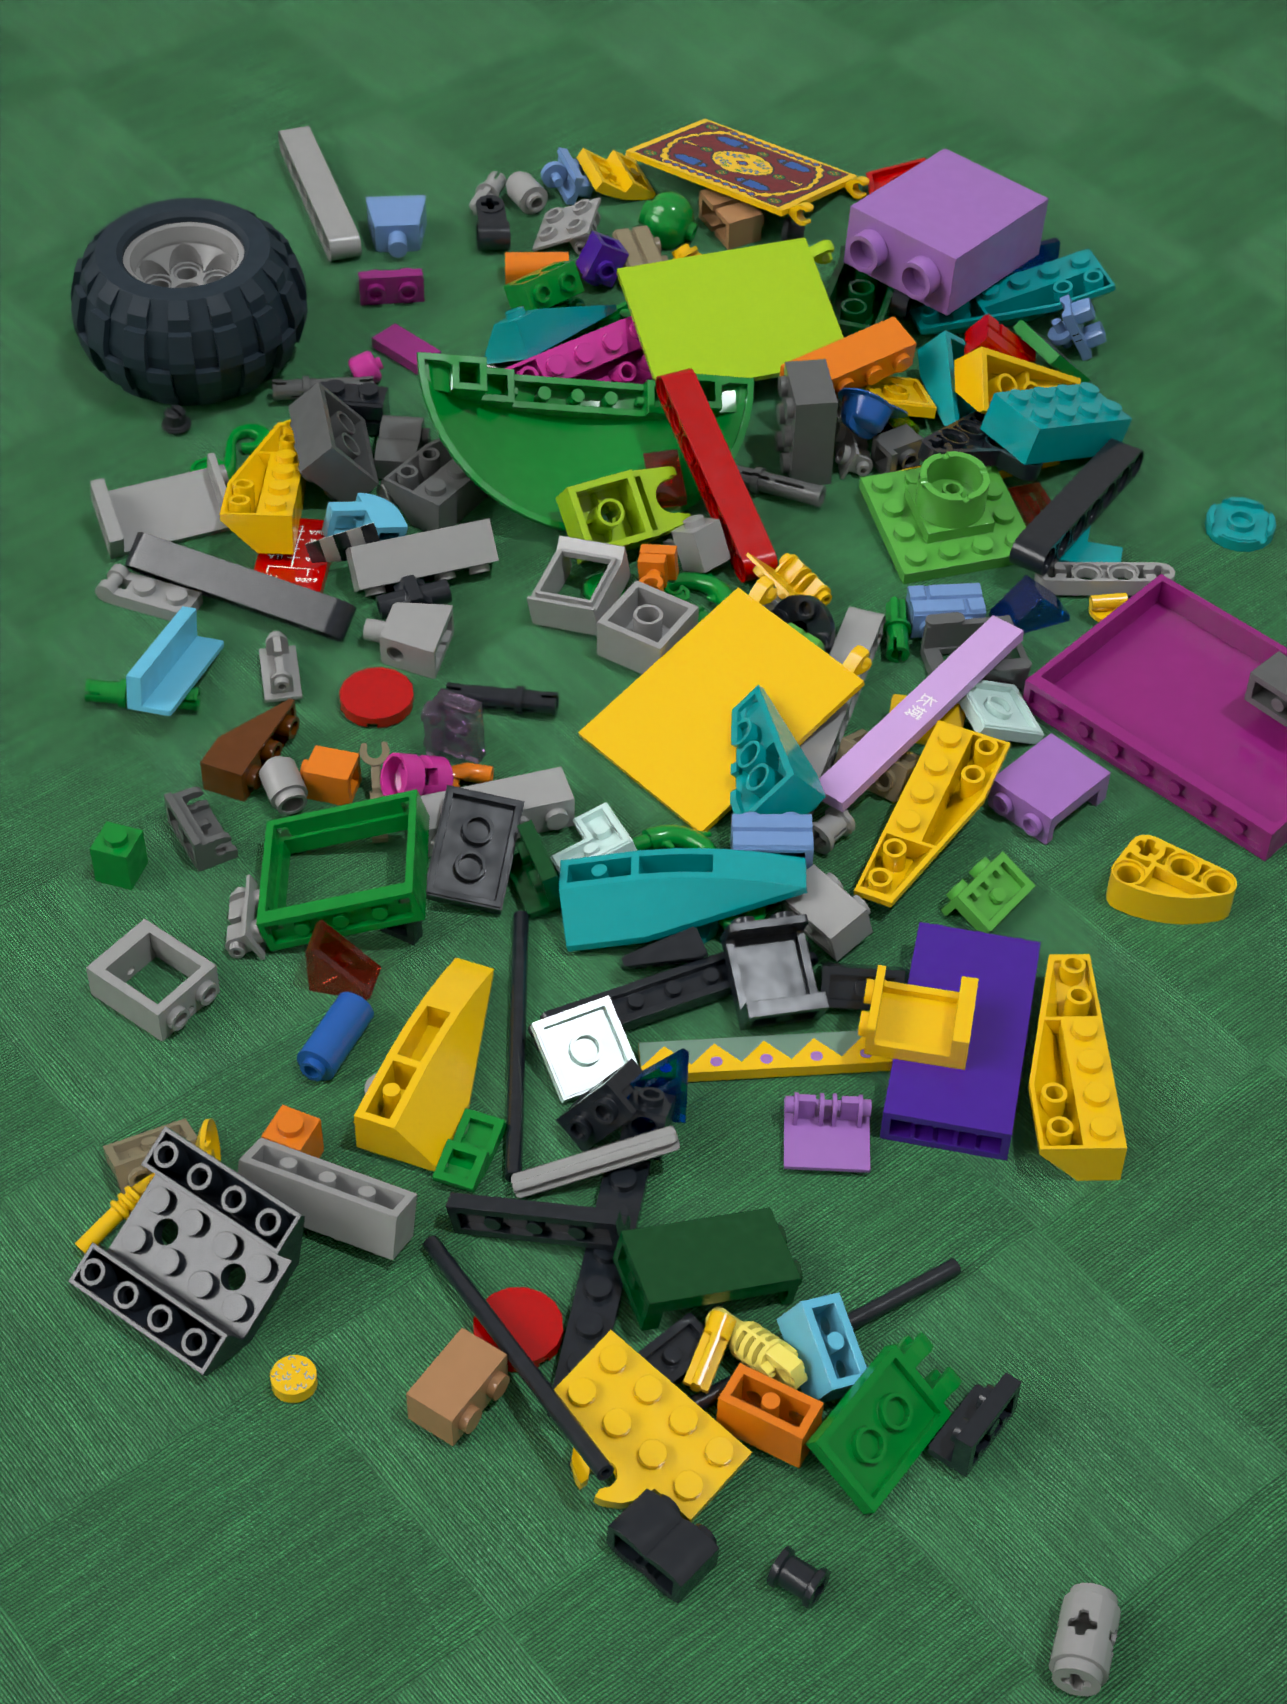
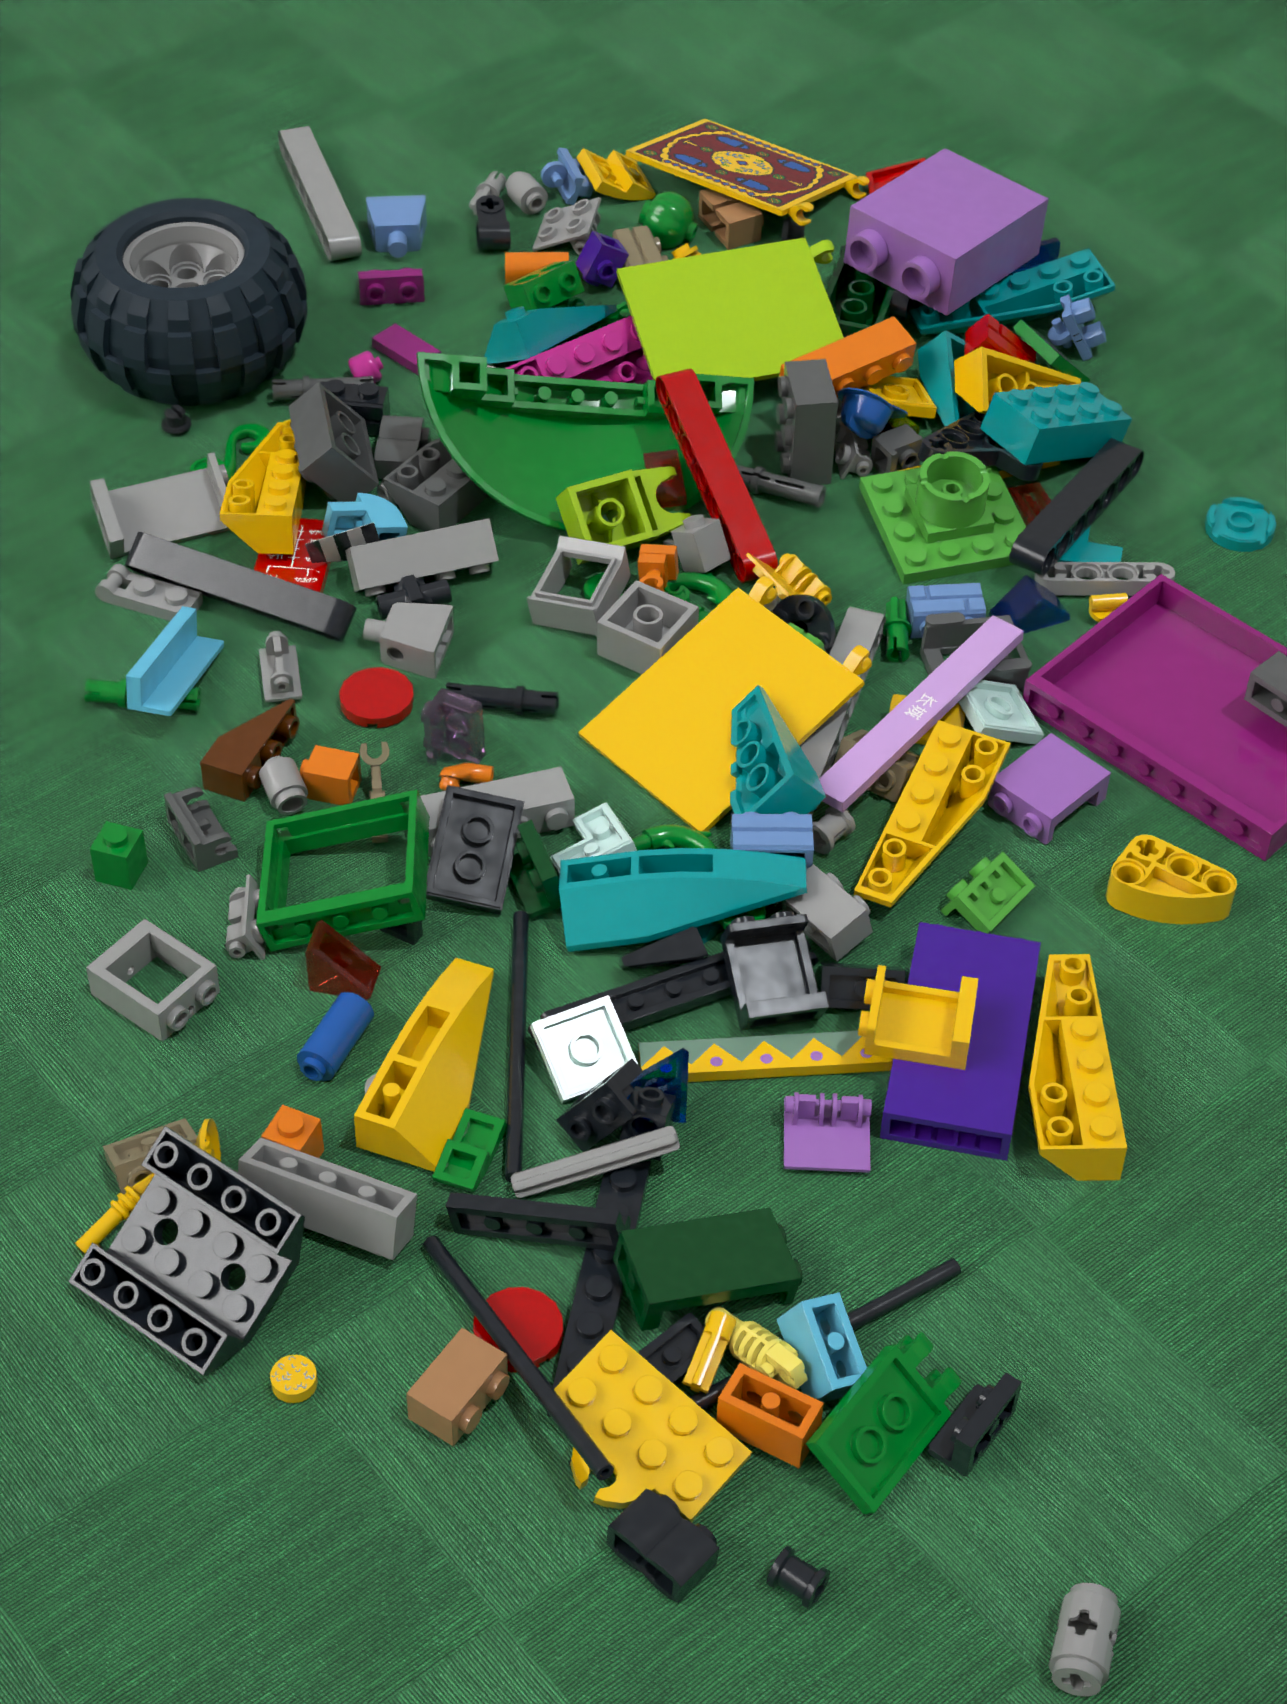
dark pink wheel [380,752,453,796] -> none

